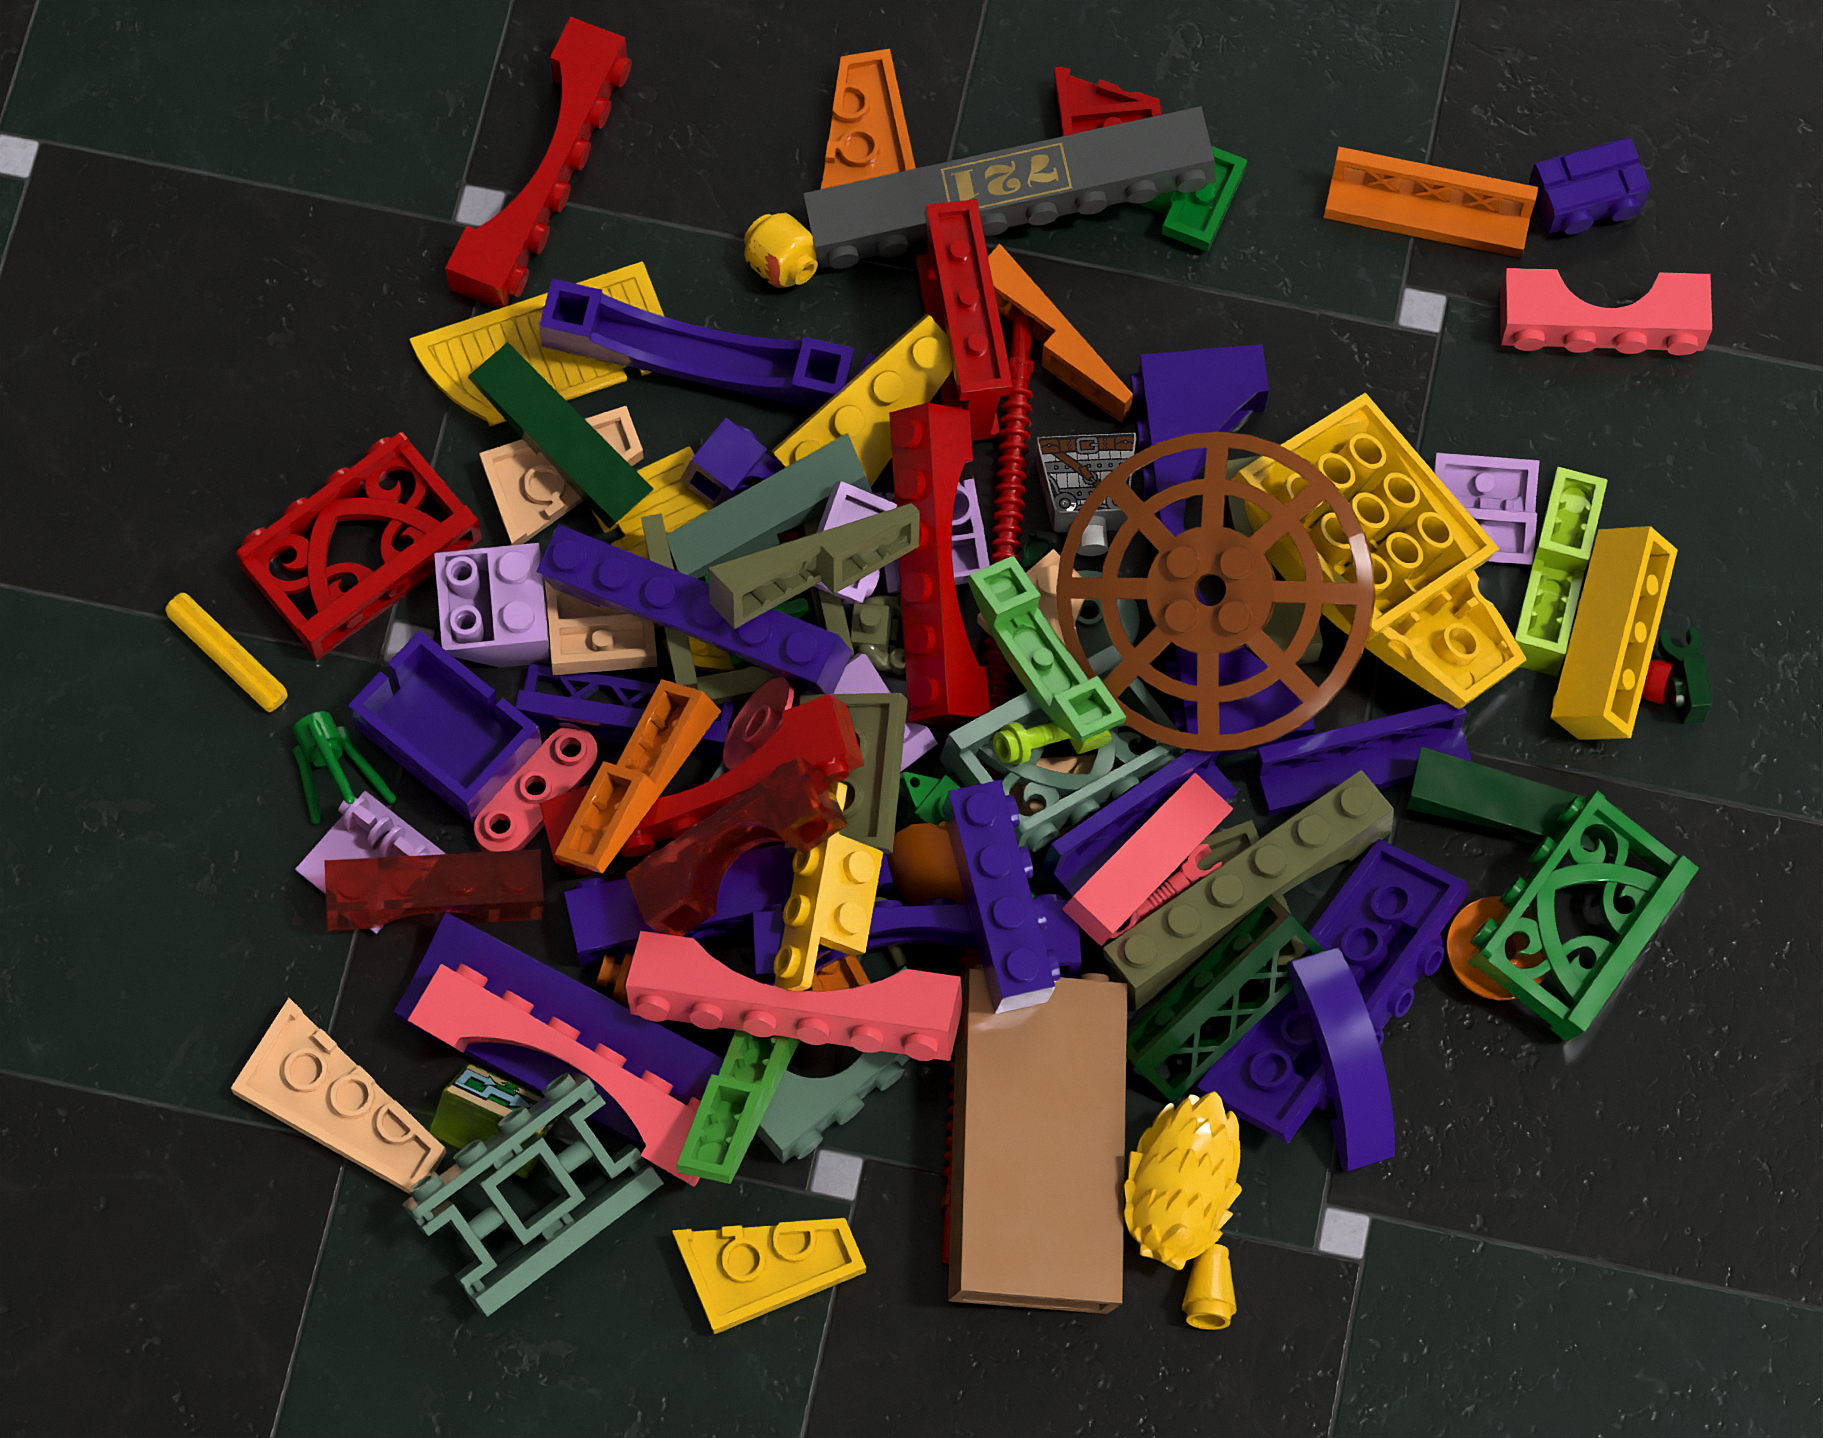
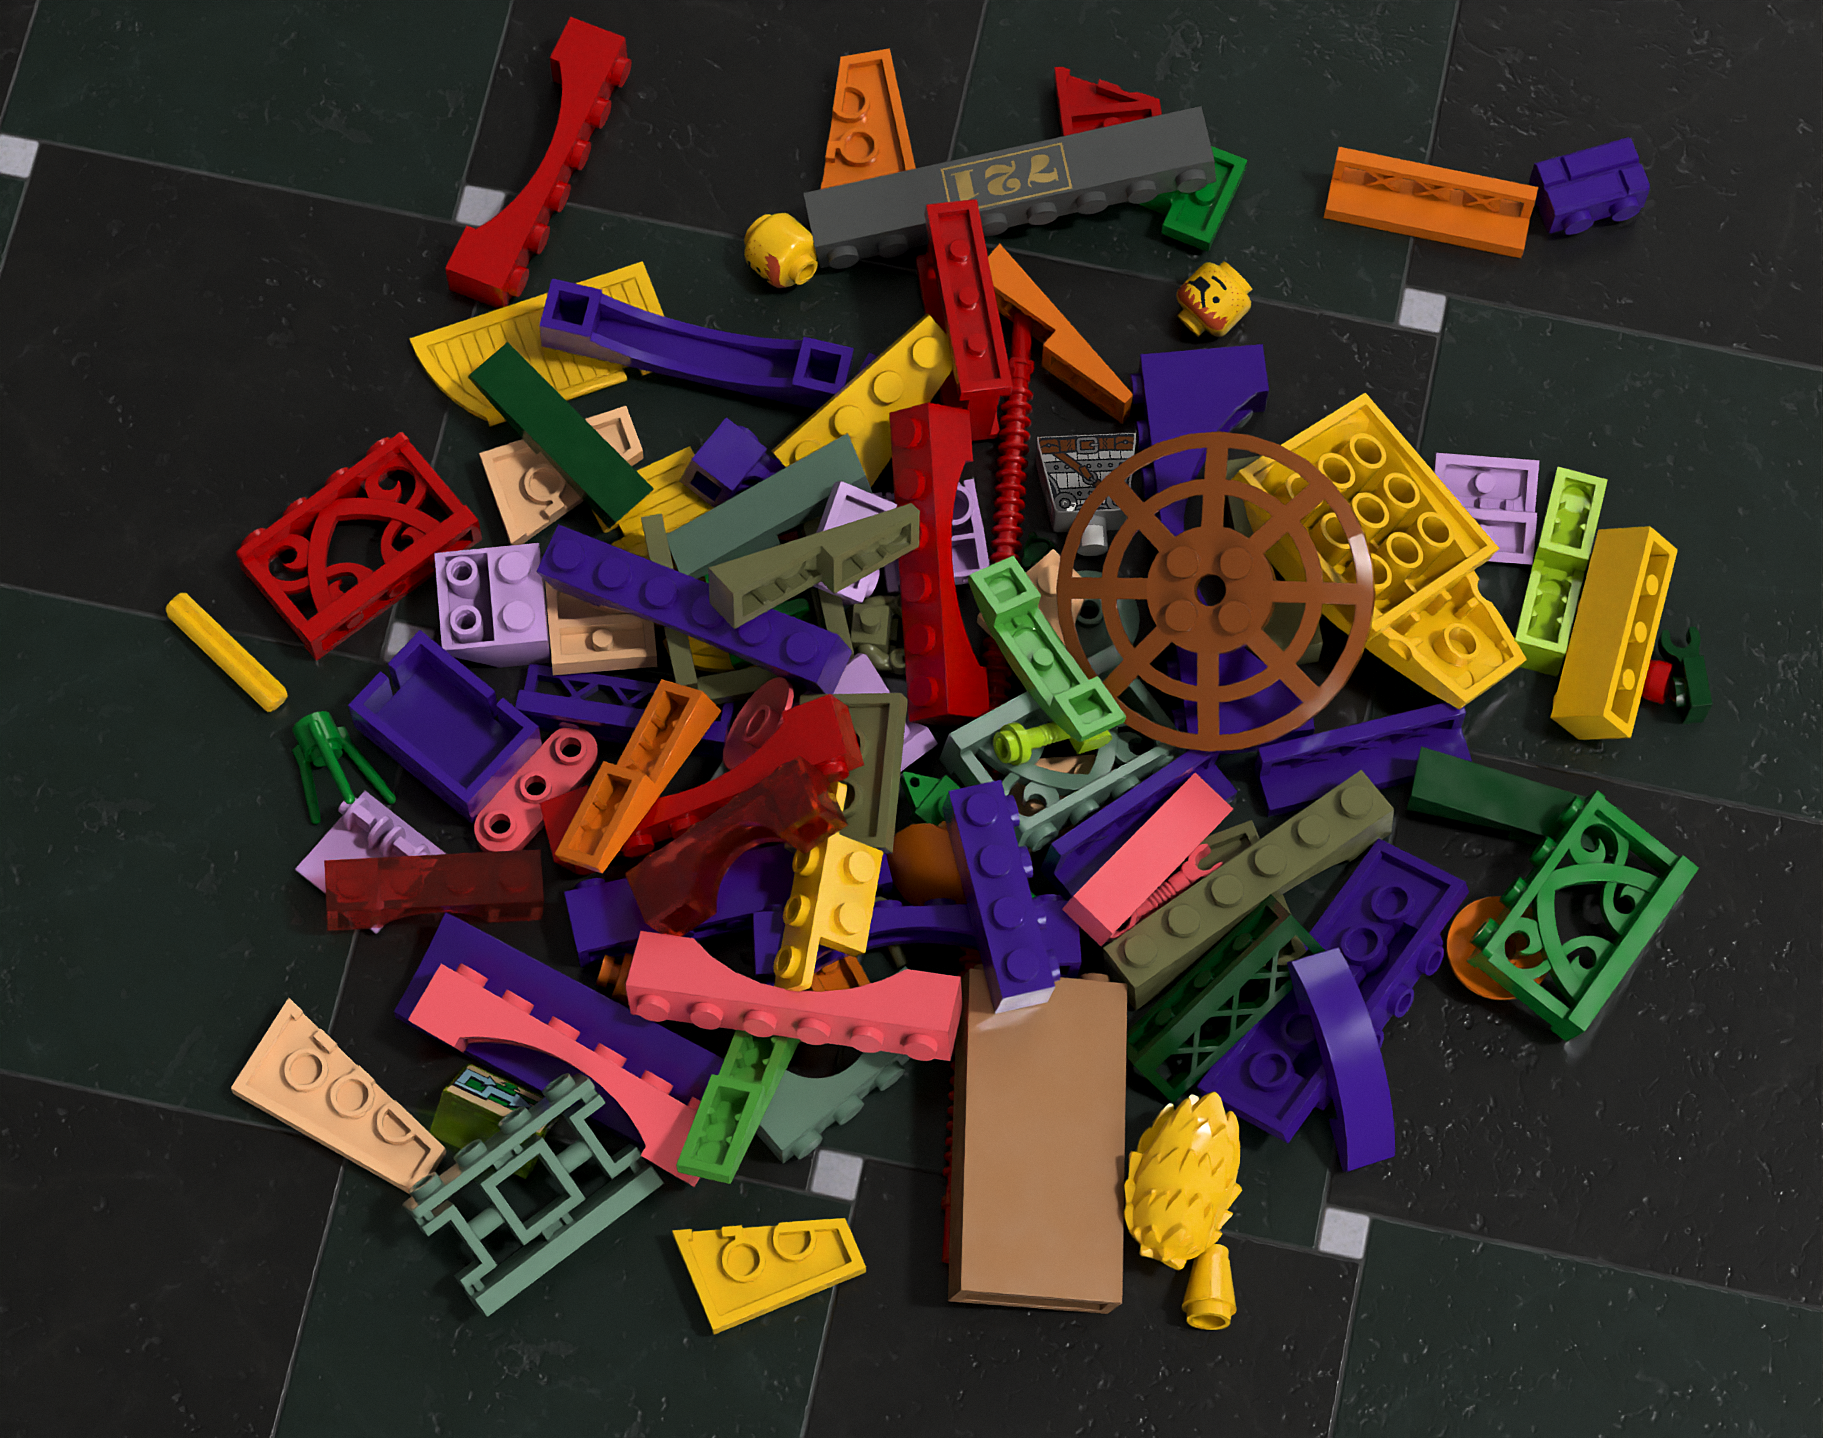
coral arch [1500,268,1712,355] -> none
none -> yellow head [1177,261,1252,338]

